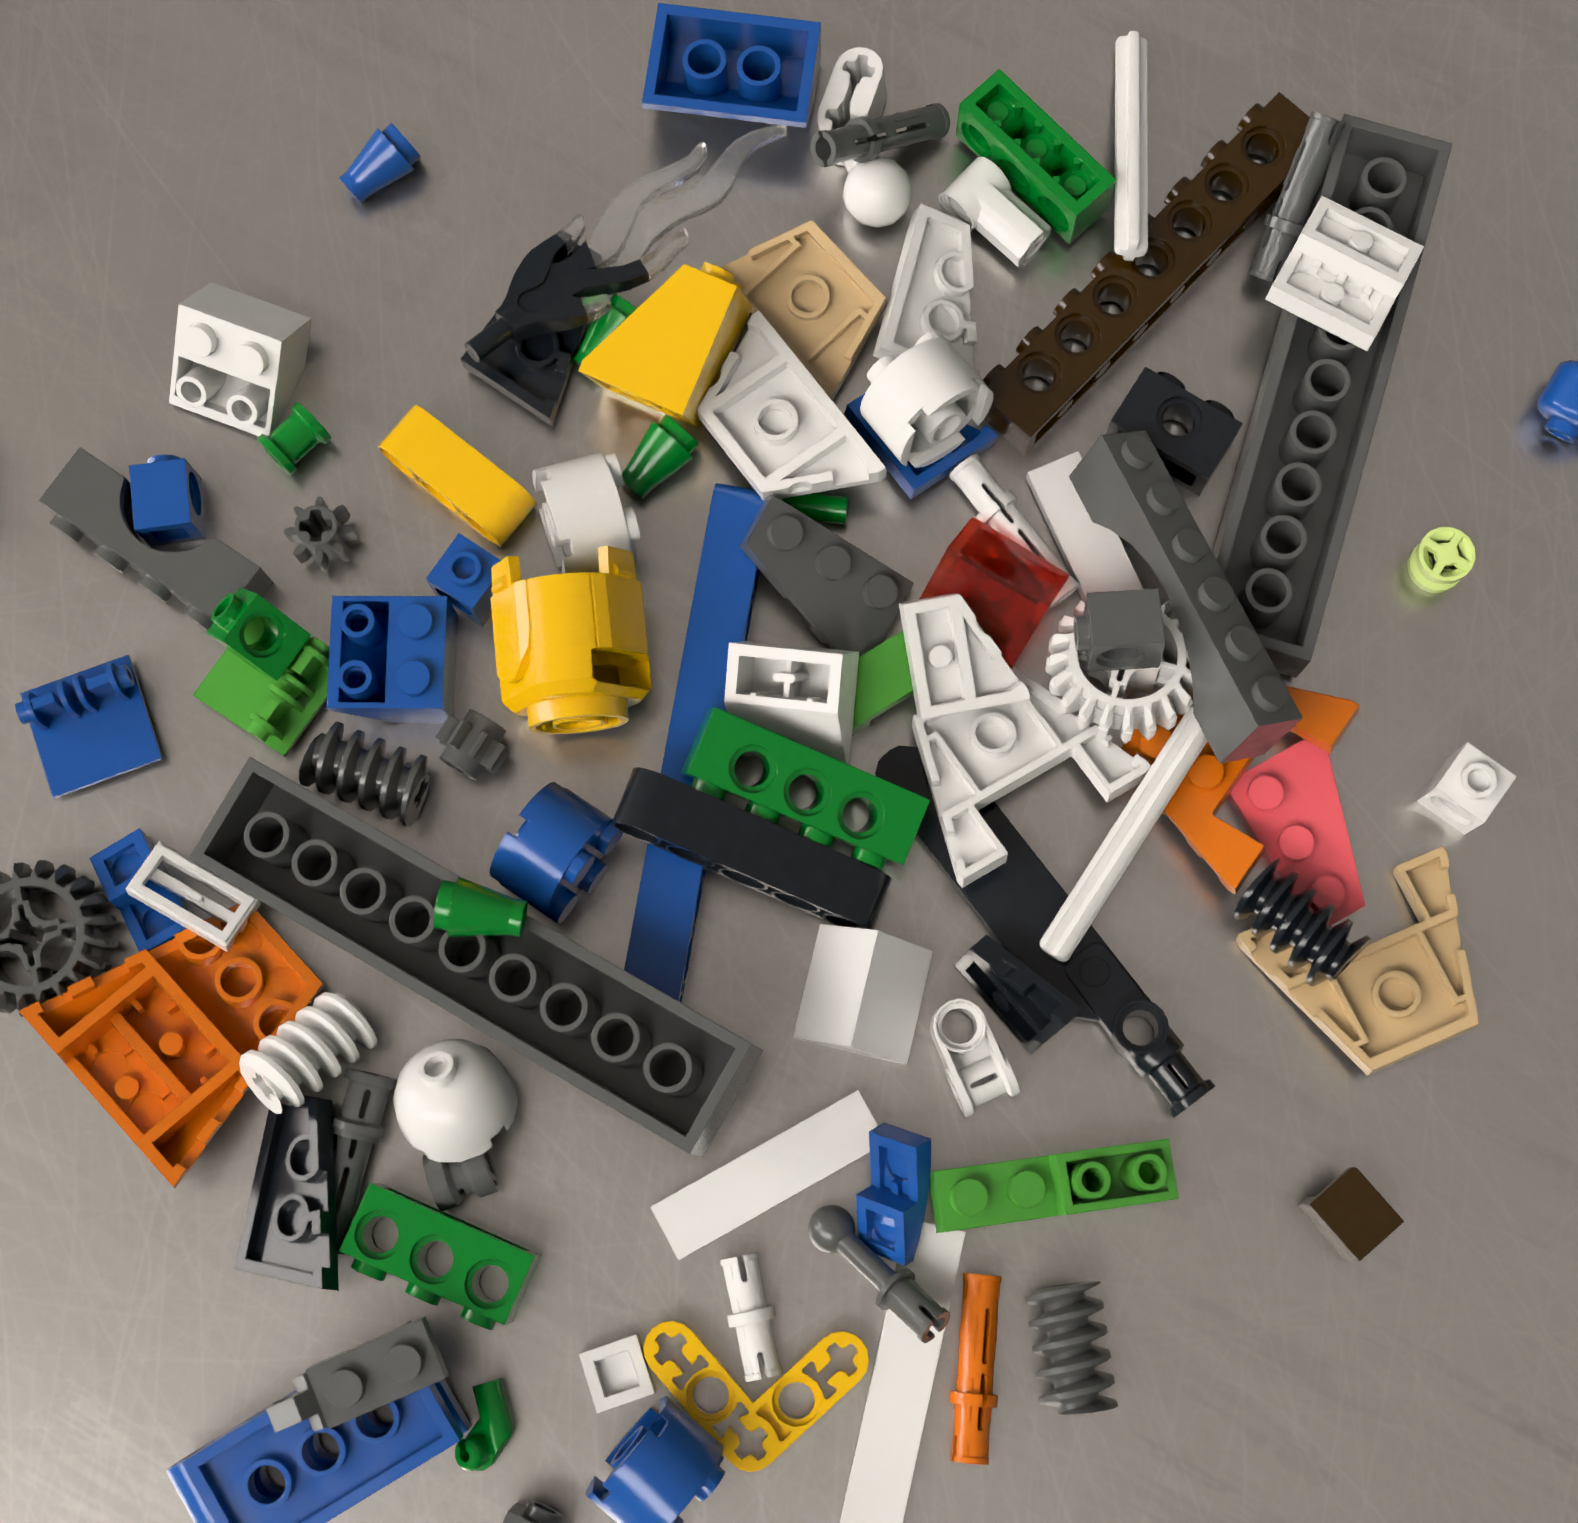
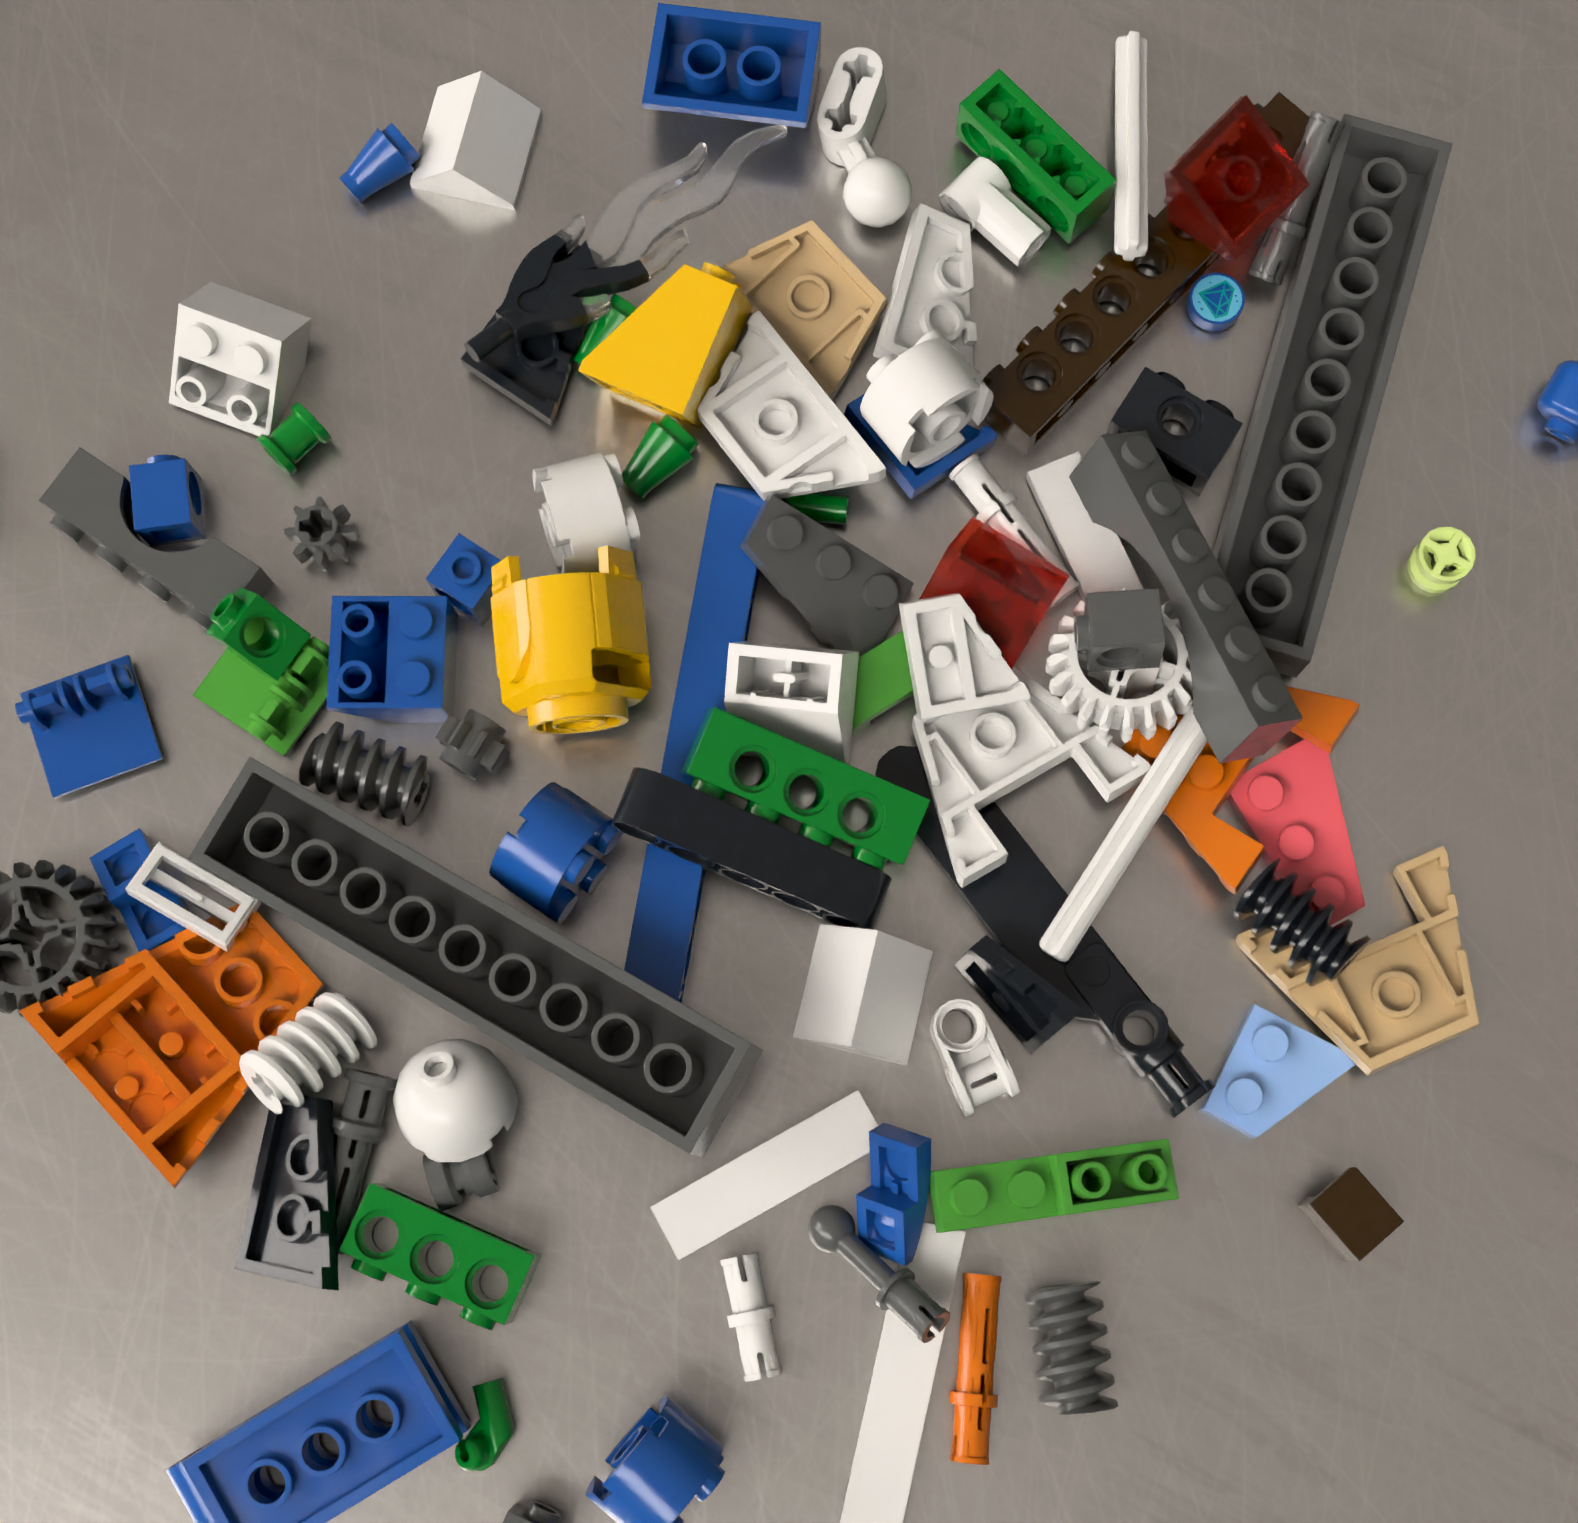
dark grey hinge [266,1316,449,1433] -> none
yellow beam [378,405,537,547] -> none
green cone [433,877,528,937] -> none
white tile [579,1333,656,1413] -> none
yellow beam [643,1320,869,1472] -> none
dark grey pin [810,103,950,167] -> none
white slope [1265,196,1424,351] -> none
white brick [1417,742,1517,835] -> none
none -> white slope [410,71,542,210]
none -> clear red slope [1164,95,1310,261]
none -> tile [1186,273,1245,332]
none -> light blue wing [1200,1004,1355,1138]

